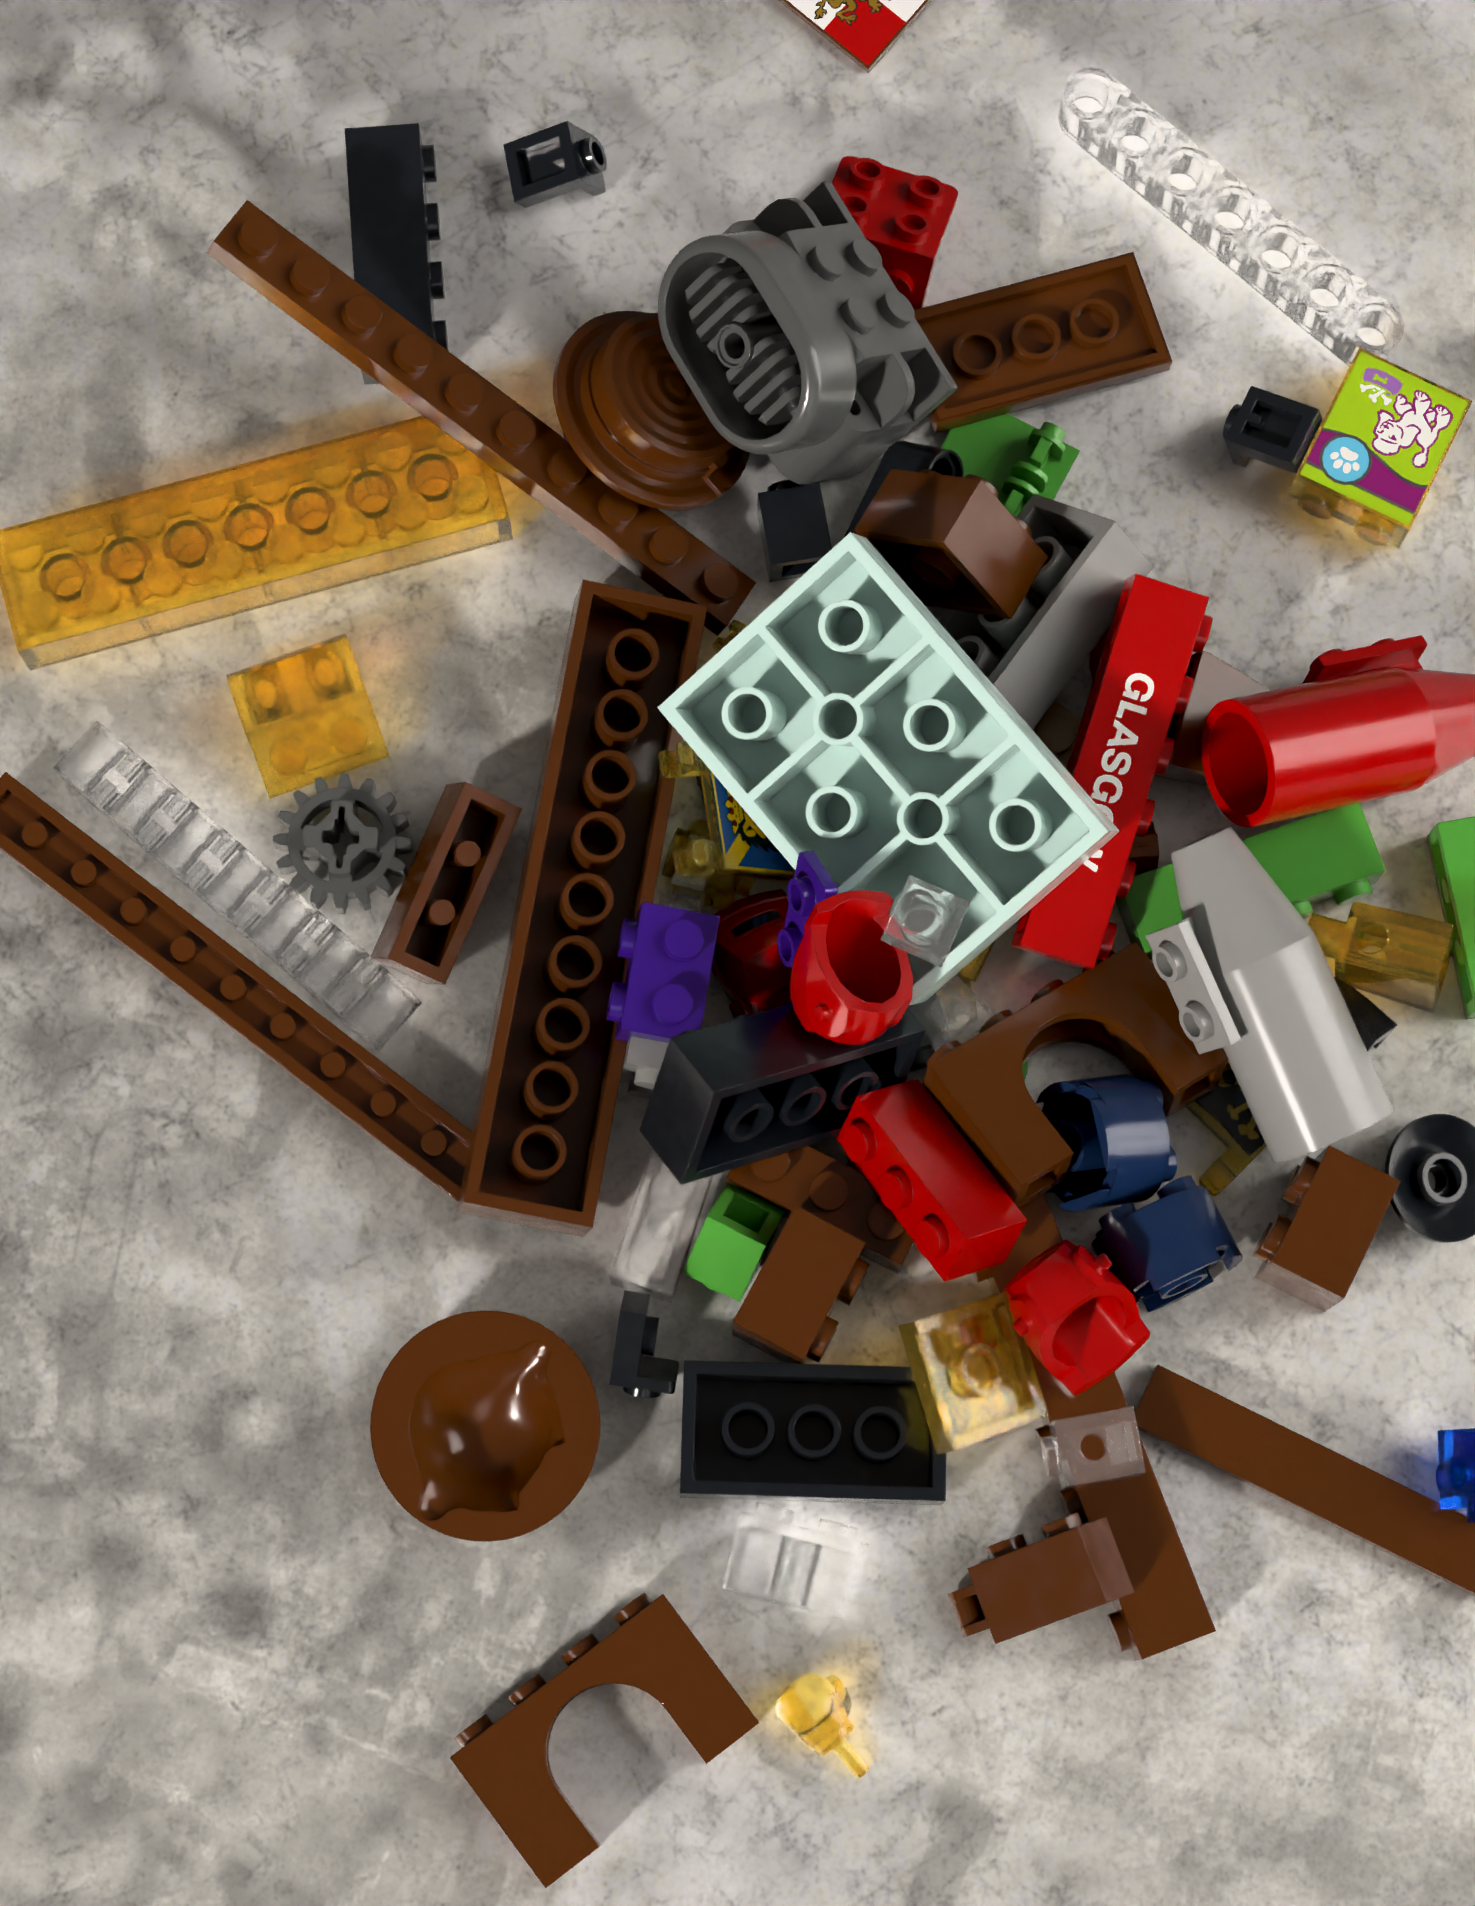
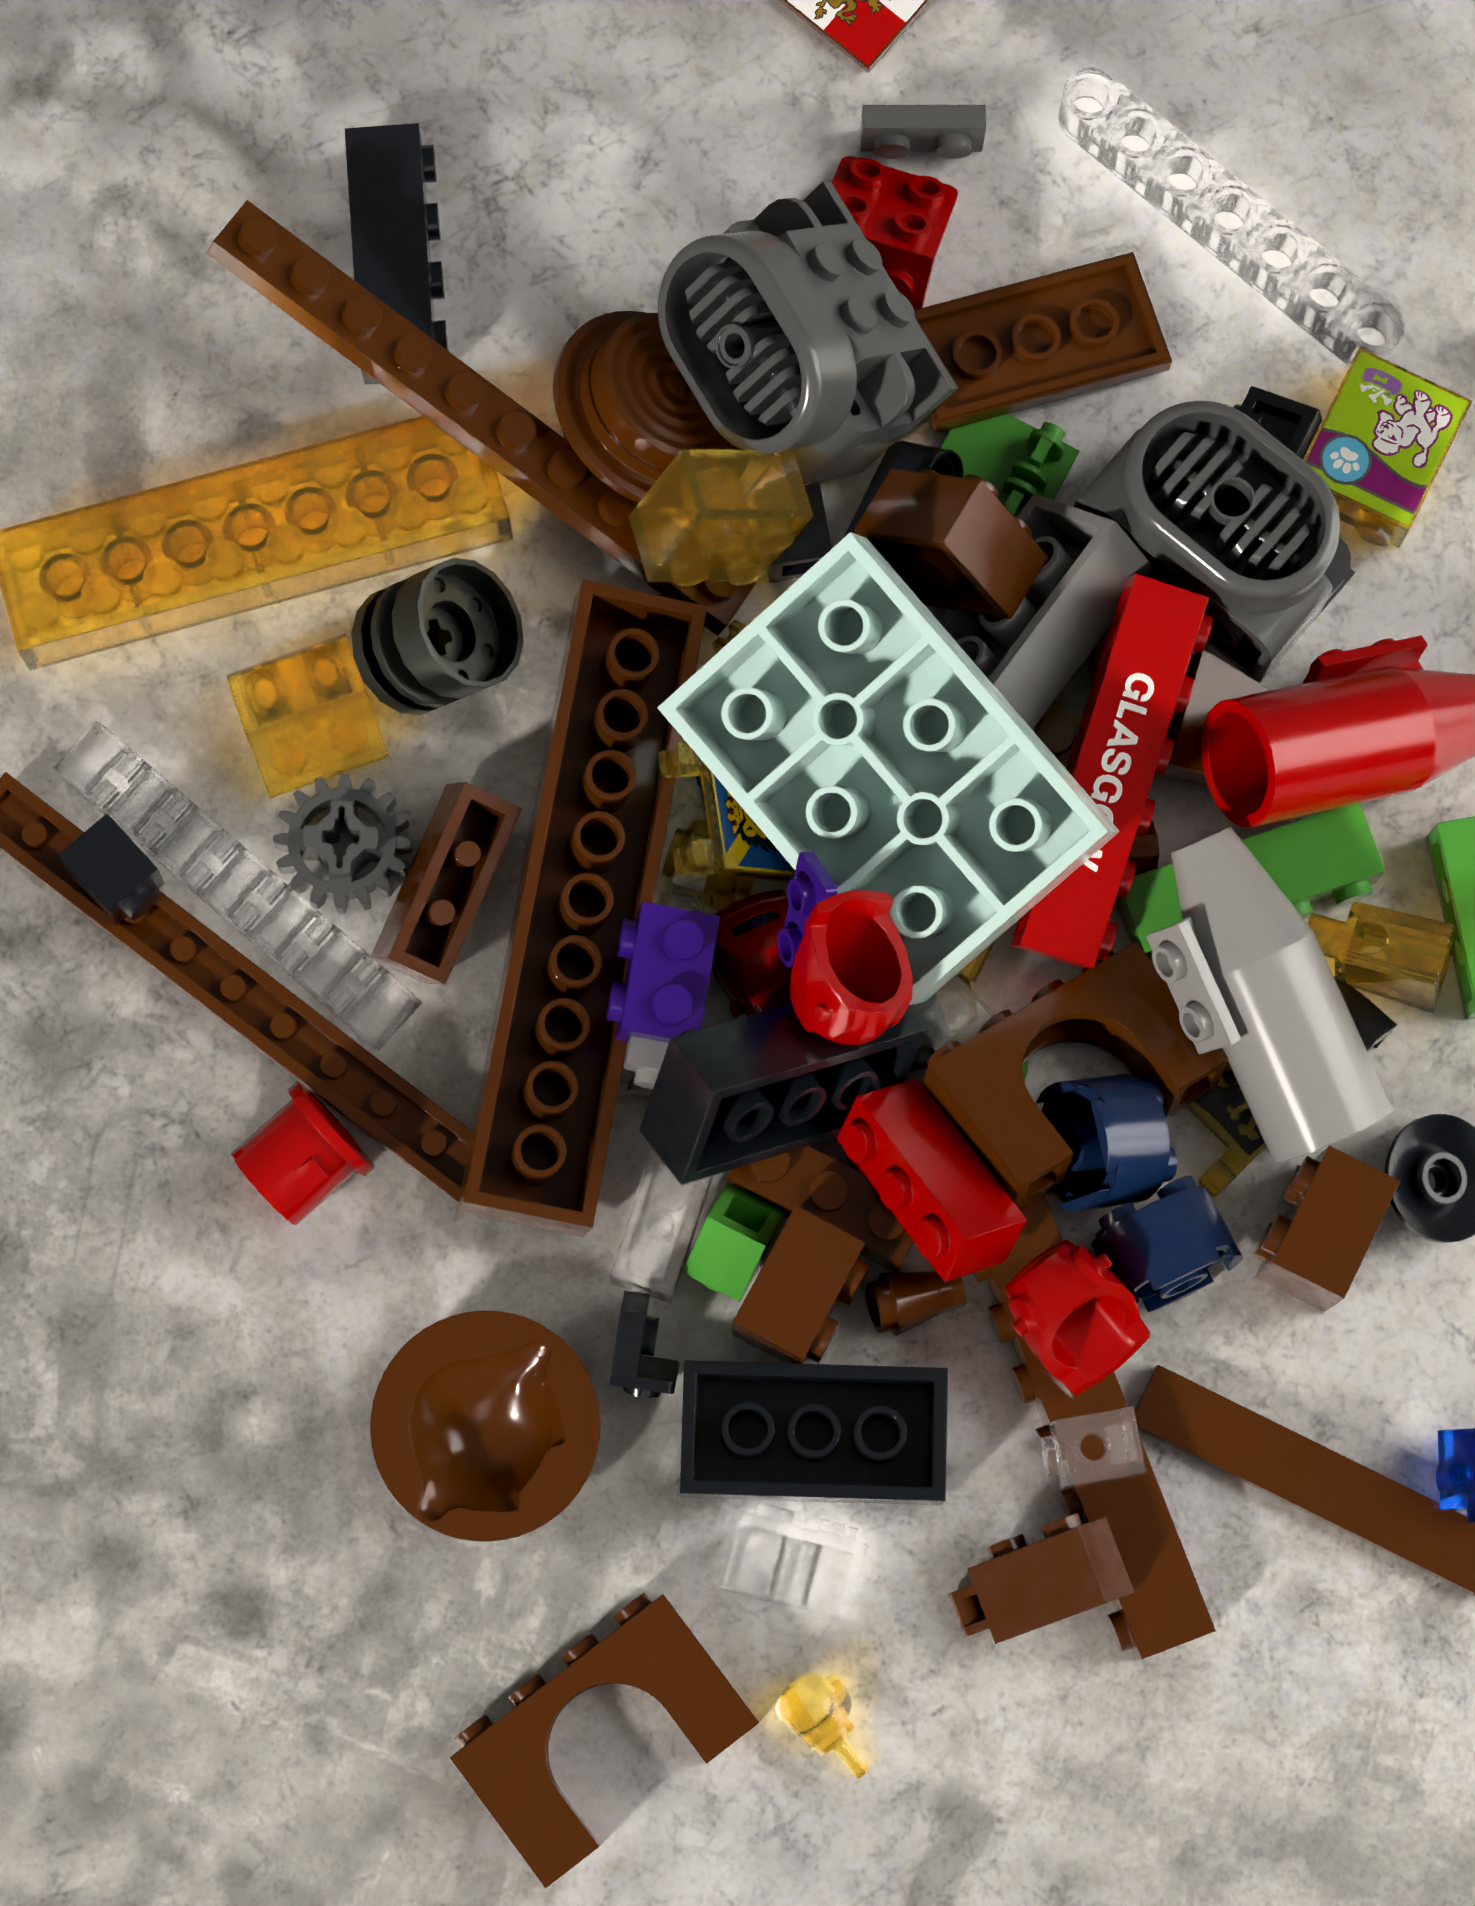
black bracket [503,121,607,208] -> none
clear plate [880,875,970,967] -> none
clear yellow plate [898,1291,1049,1454] -> none
none -> black brick [58,813,165,926]
none -> red piece [231,1081,375,1225]
none -> pearl dark grey wheel [351,558,524,715]
none -> clear yellow brick [629,450,813,586]
none -> dark grey plate [860,105,986,159]
none -> reddish brown cone [865,1271,966,1336]
none -> dark grey brick [1073,401,1355,683]

